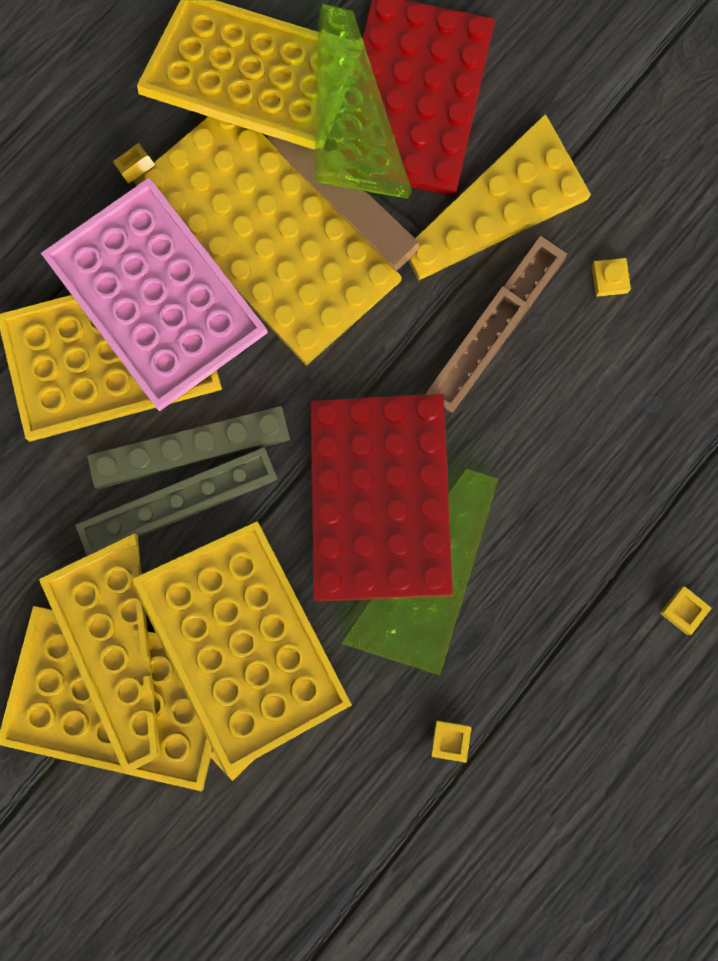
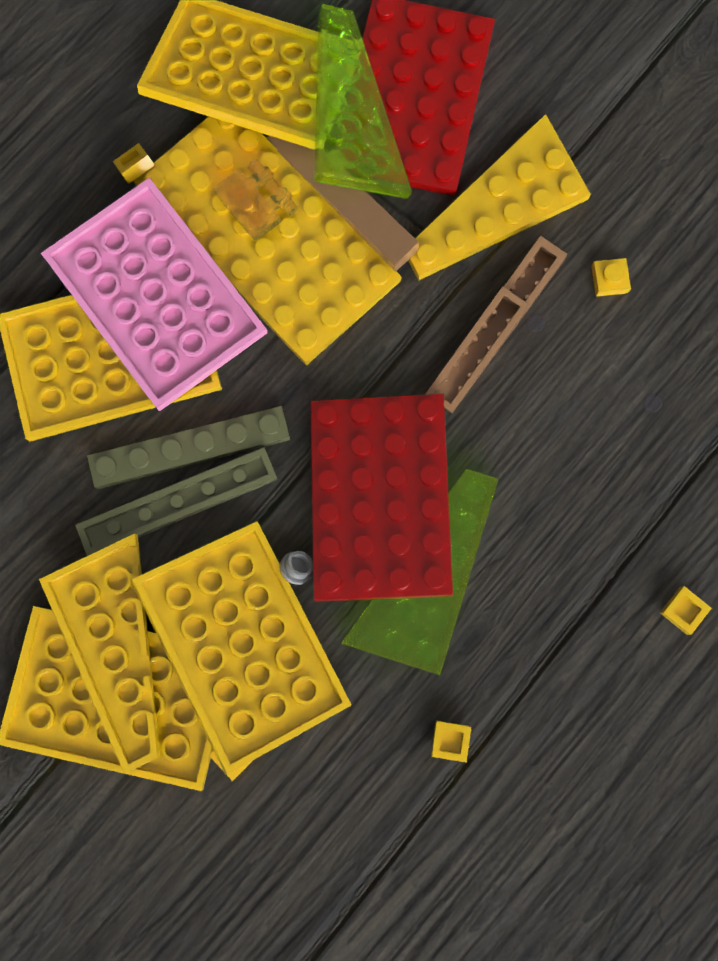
none -> clear yellow plate [213,159,298,242]
none -> light grey plate [280,551,313,585]

